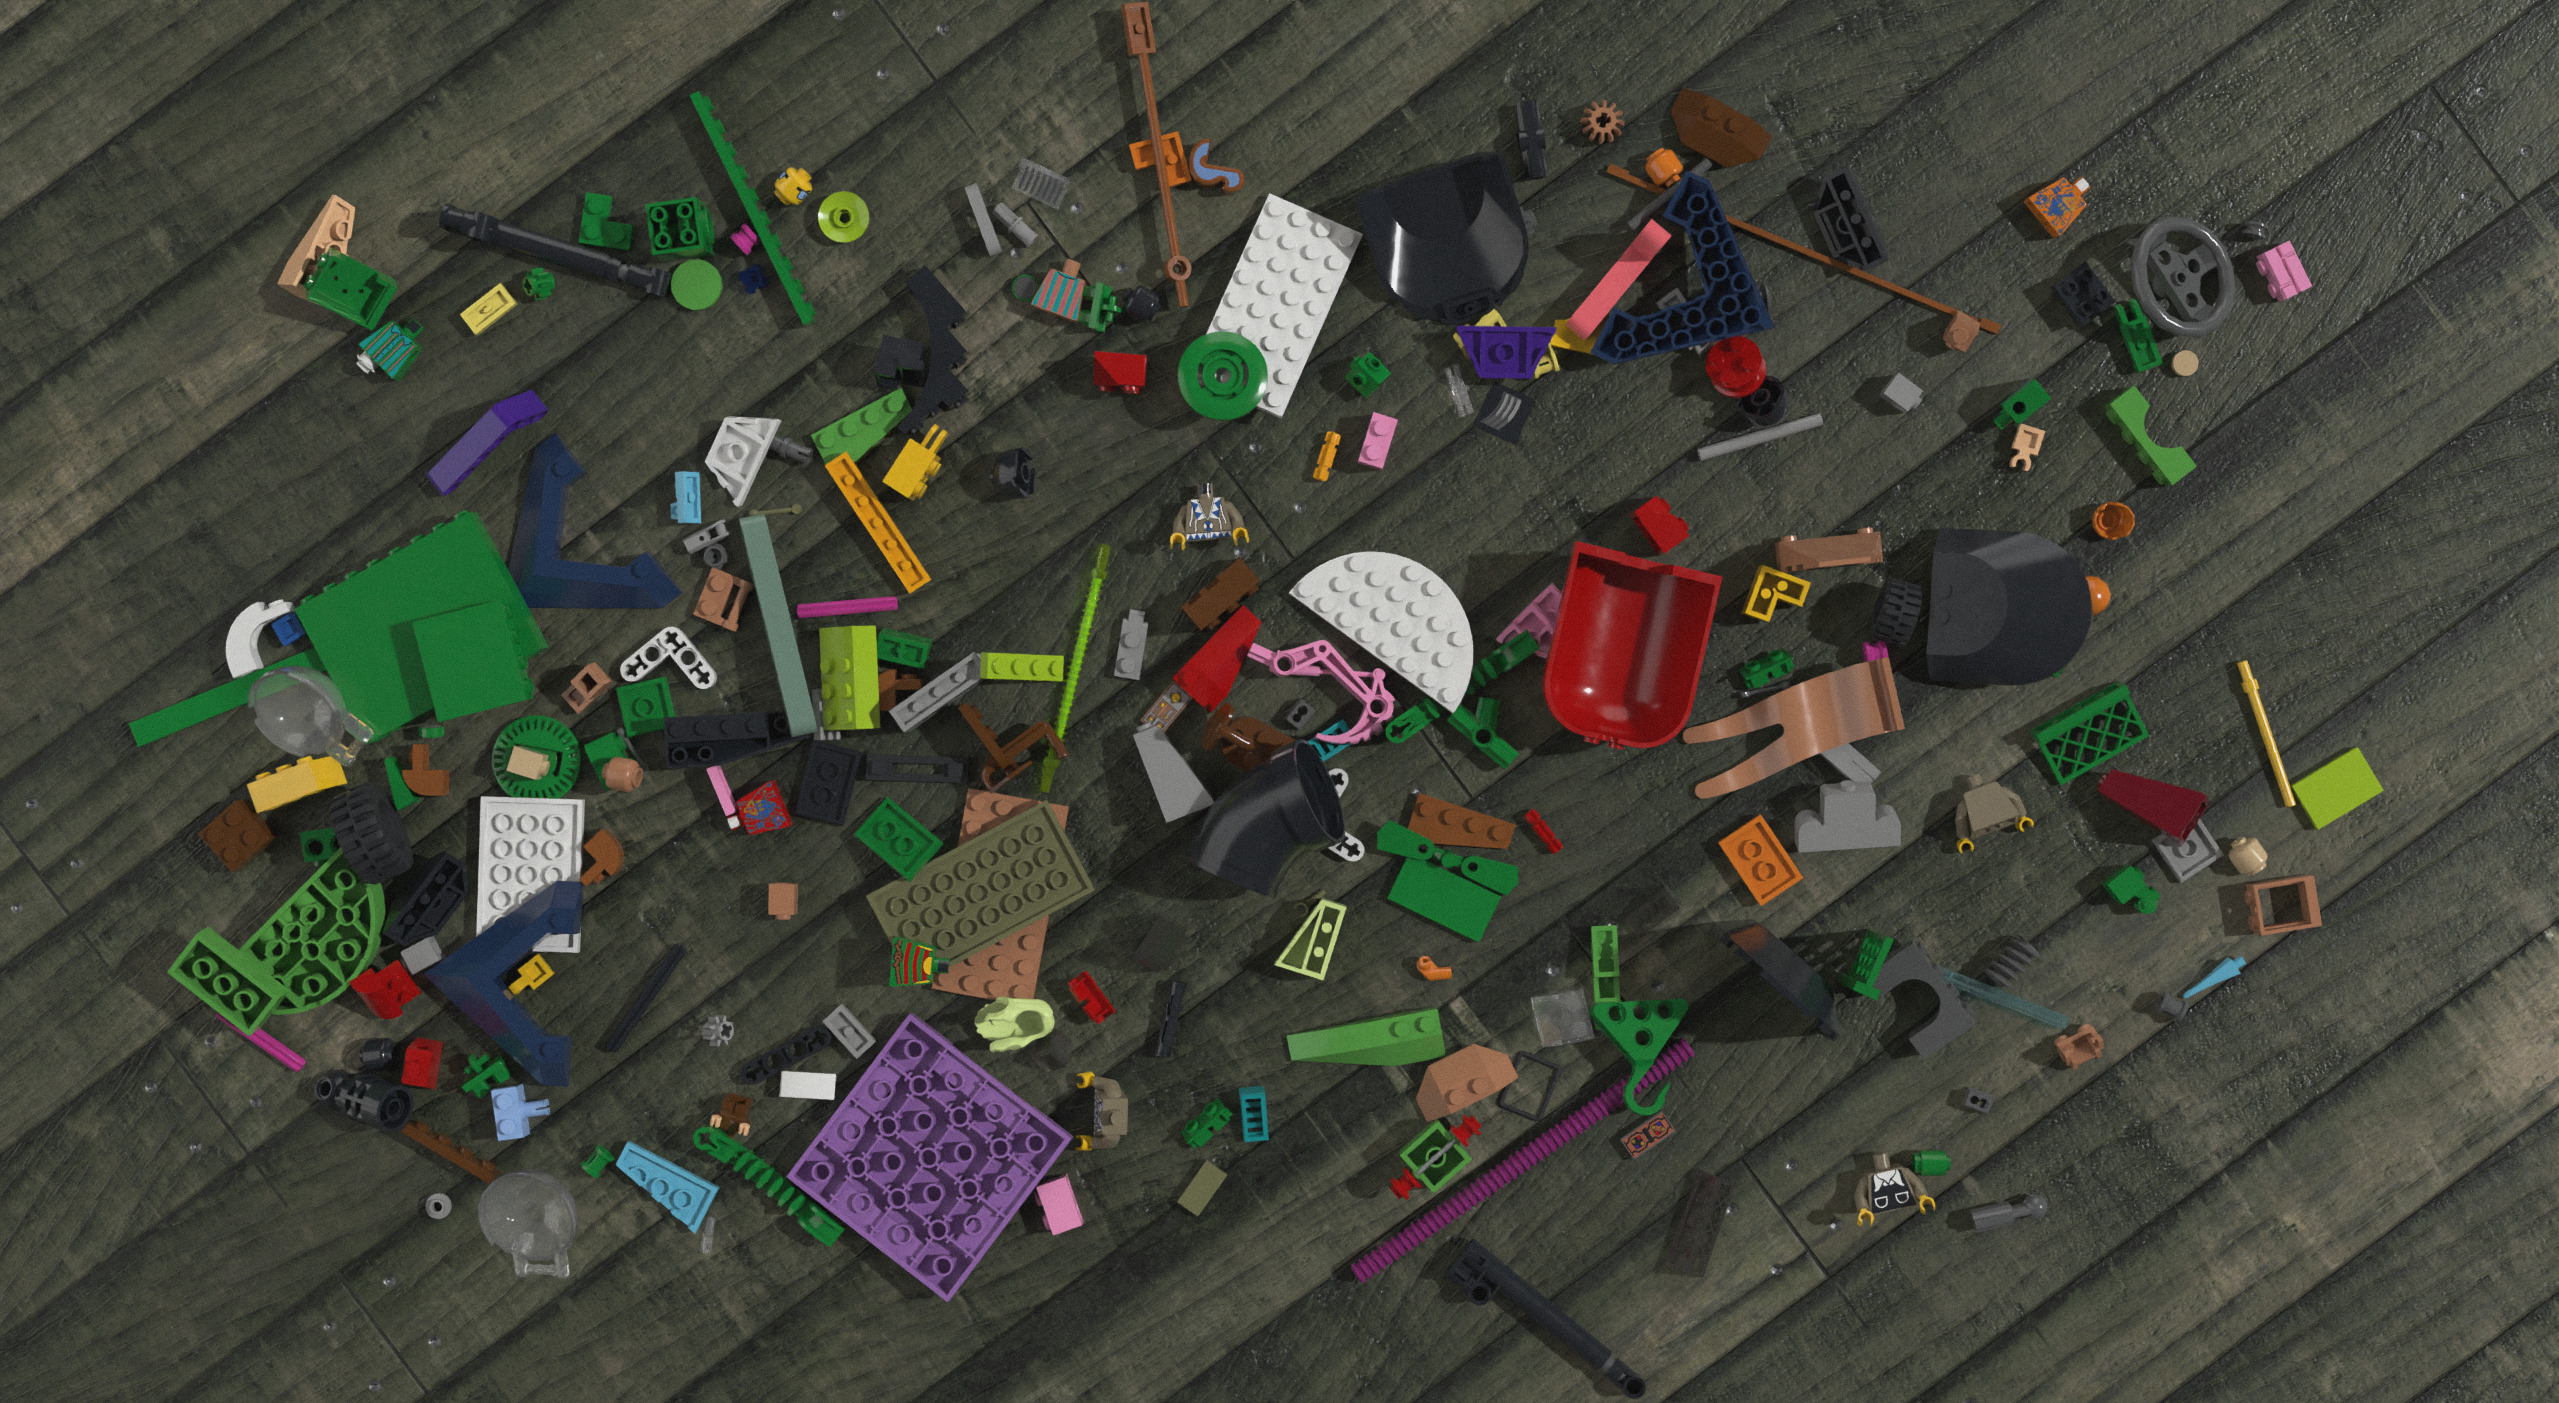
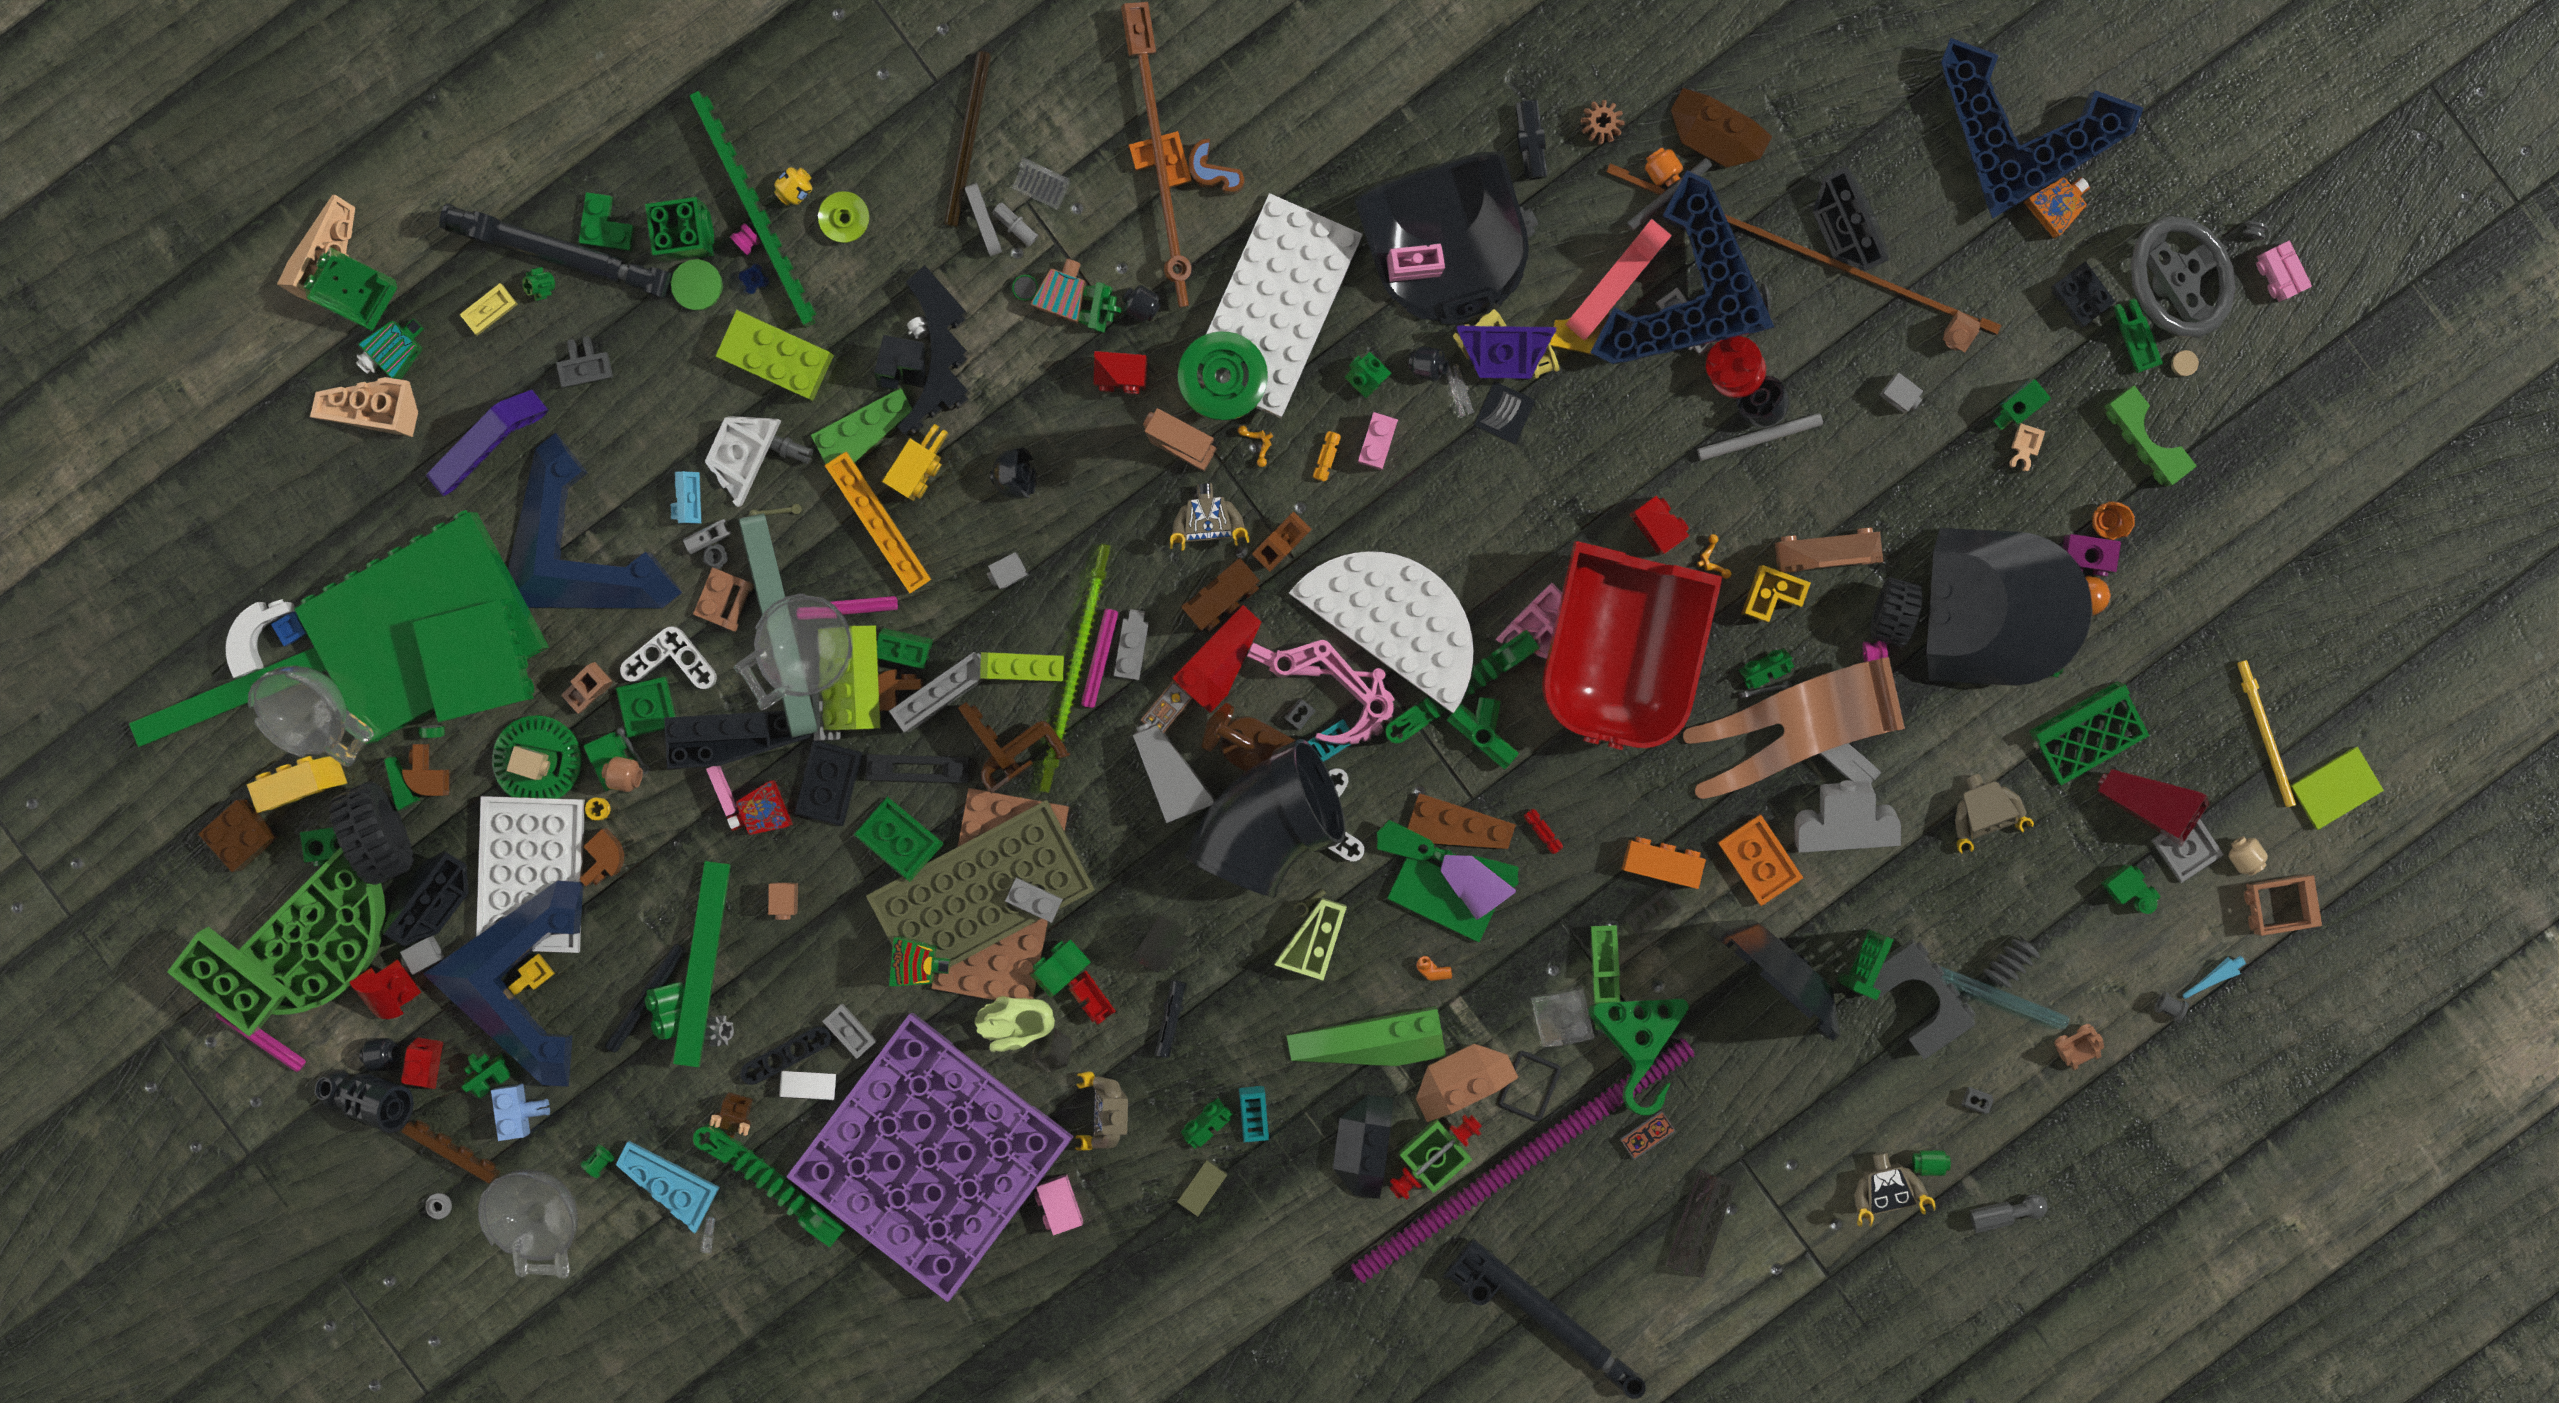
none -> light nougat wedge [310,377,418,437]
none -> dark grey hinge [556,336,613,388]
none -> yellow bush [585,797,611,820]
none -> green brick [645,982,684,1040]
none -> green tile [673,861,731,1068]
none -> lime brick [716,310,834,401]
none -> clear windscreen [734,594,853,710]
none -> white plate [907,316,929,339]
none -> dark brown axle [944,51,991,227]
none -> light grey brick [987,552,1029,590]
none -> light grey plate [1005,877,1063,923]
none -> green brick [1030,939,1091,998]
none -> dark pink axle [1081,609,1118,708]
none -> nougat arch [1143,408,1216,472]
none -> light orange piece [1238,426,1273,467]
none -> dark orange brick [1252,512,1312,572]
none -> black wedge [1333,1094,1393,1199]
none -> bright pink brick [1386,244,1445,282]
none -> black head [1409,346,1449,382]
none -> medium lavender panel [1440,855,1516,920]
none -> orange brick [1622,836,1706,889]
none -> light orange piece [1697,534,1731,579]
none -> dark blue wedge [1941,38,2144,219]
none -> magenta brick [2063,534,2121,577]

